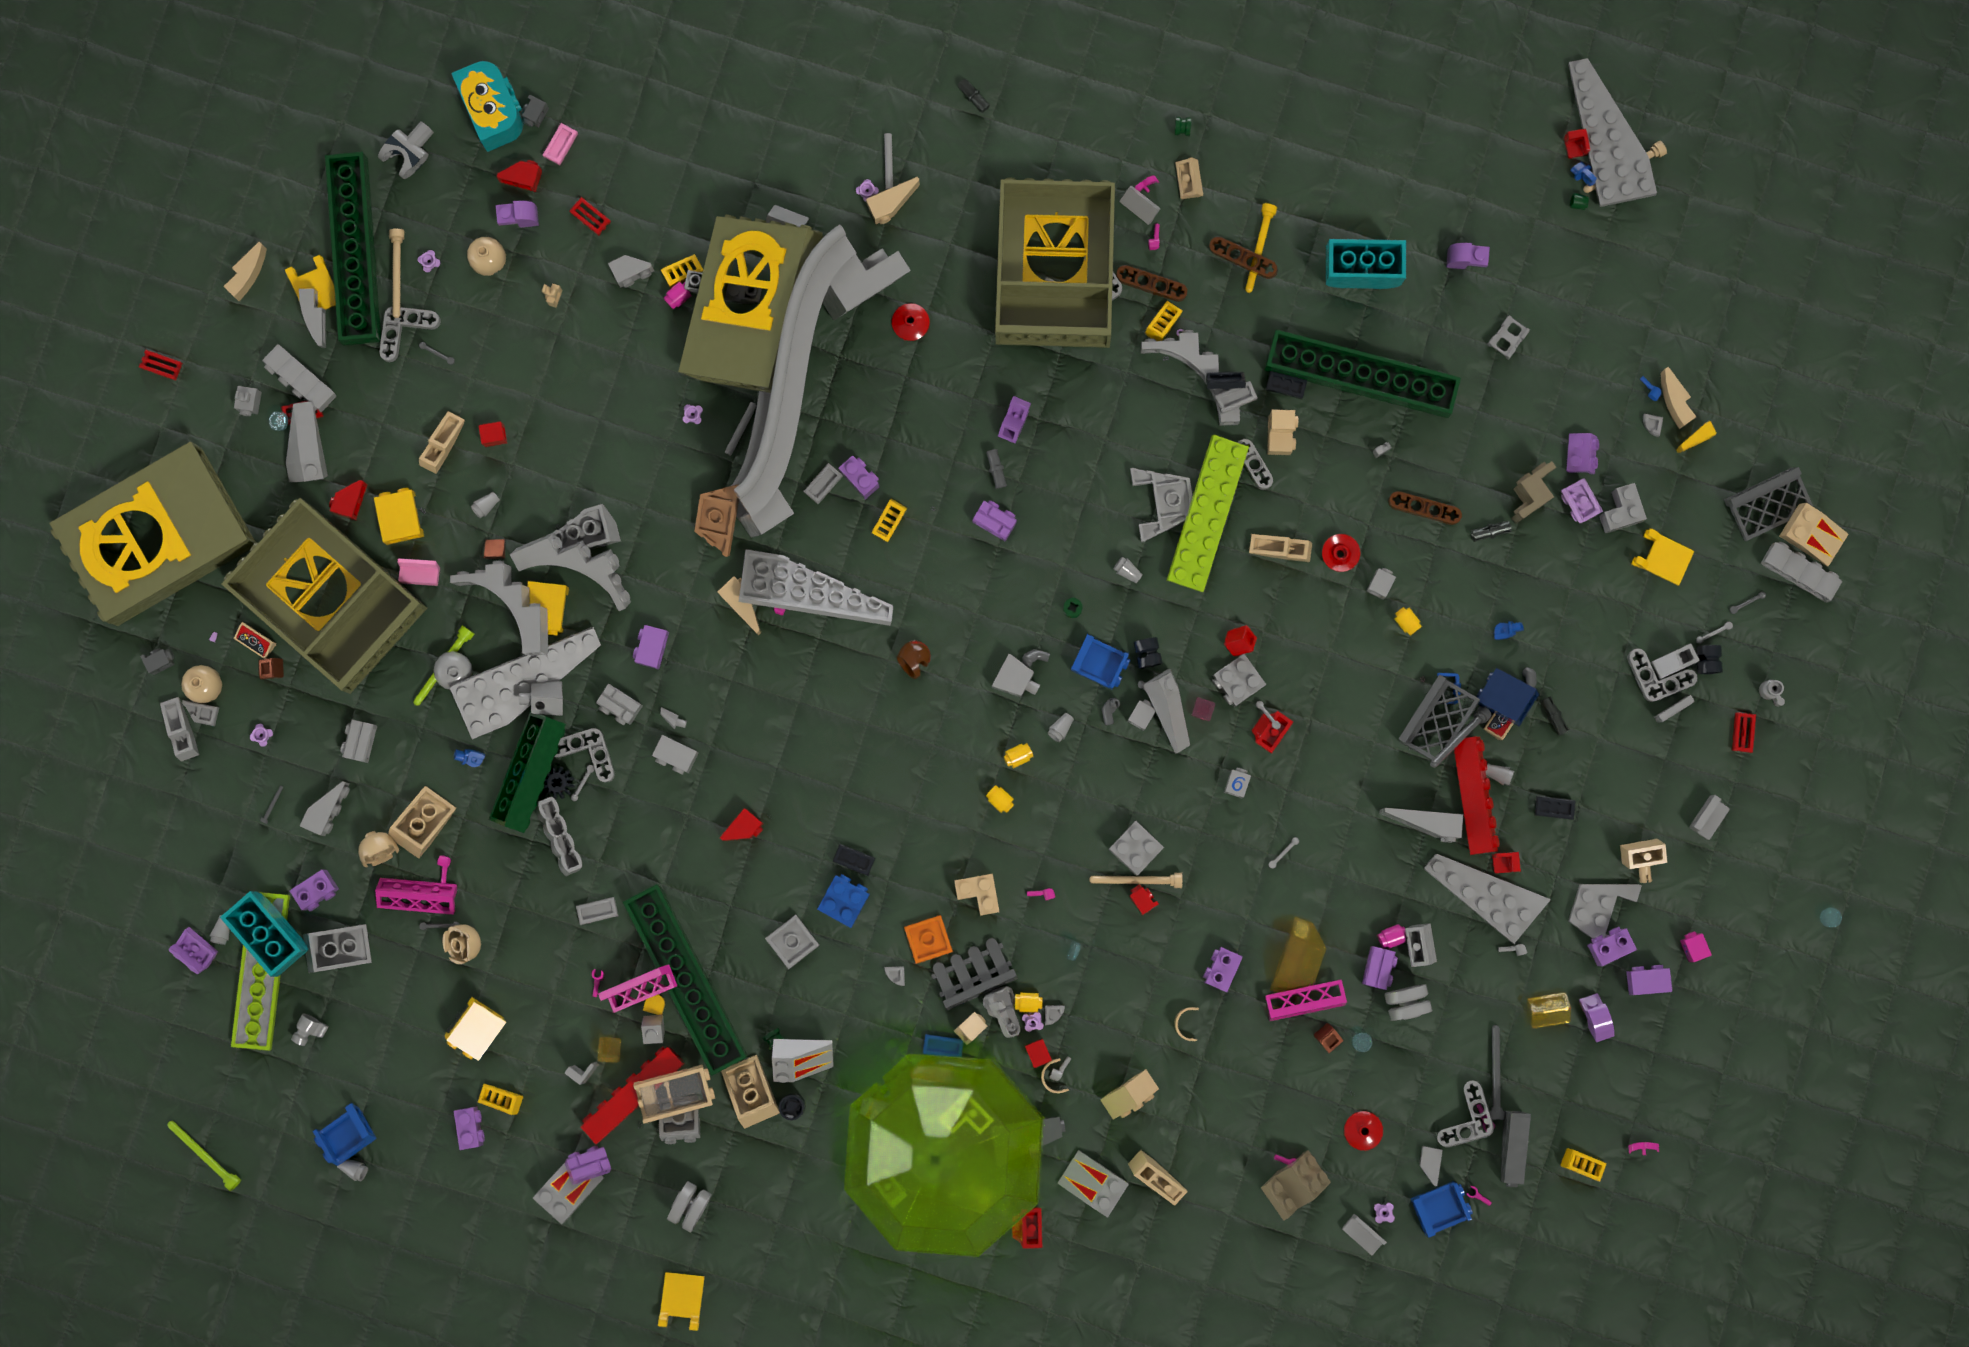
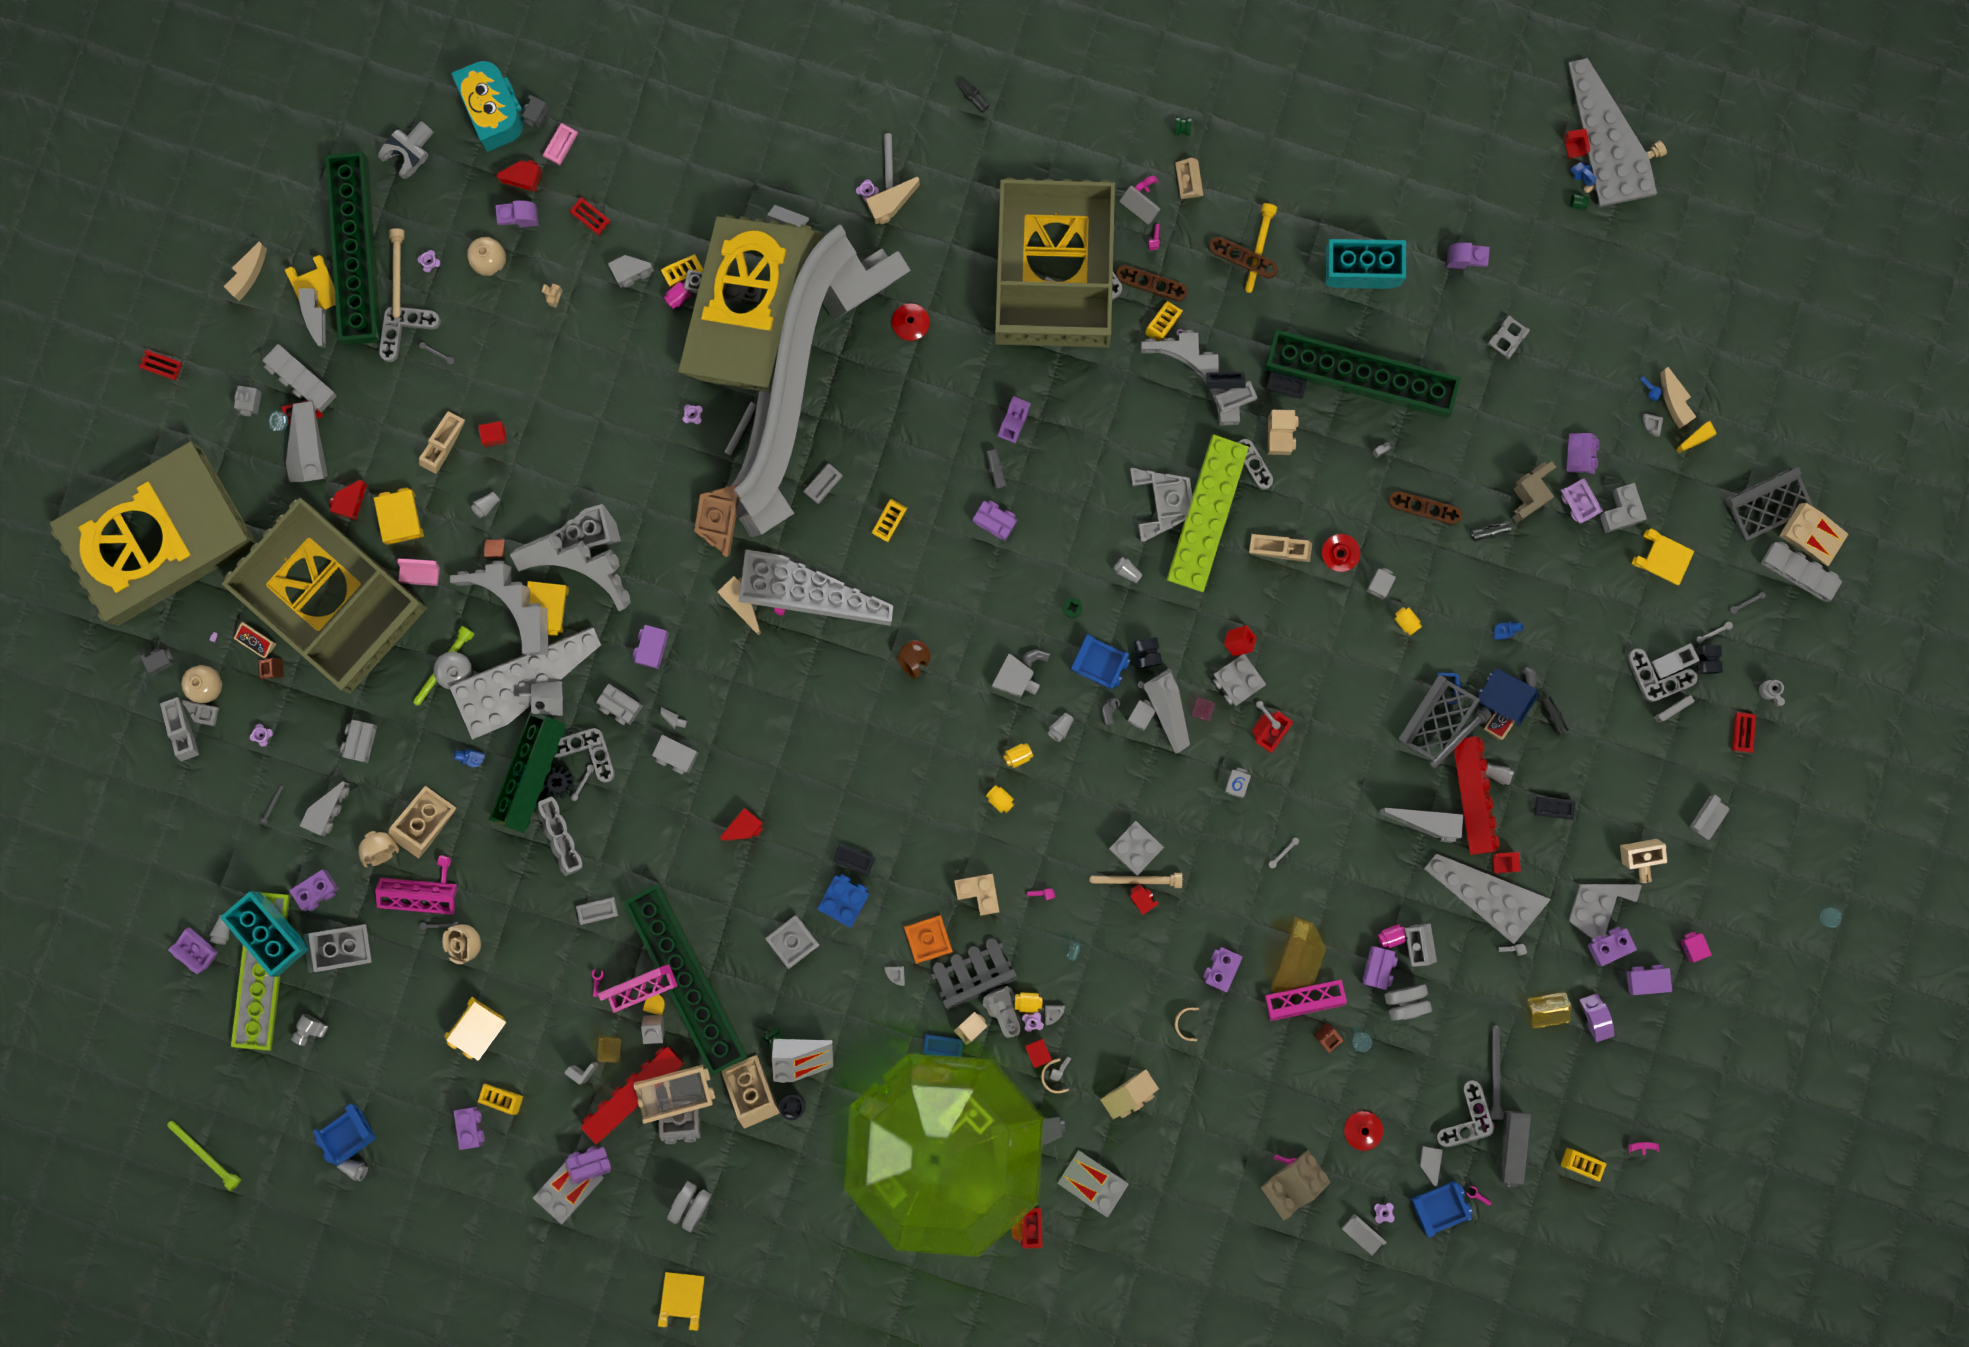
medium lavender brick [839,456,879,499] -> none
tan slope [1128,1150,1188,1206] -> none

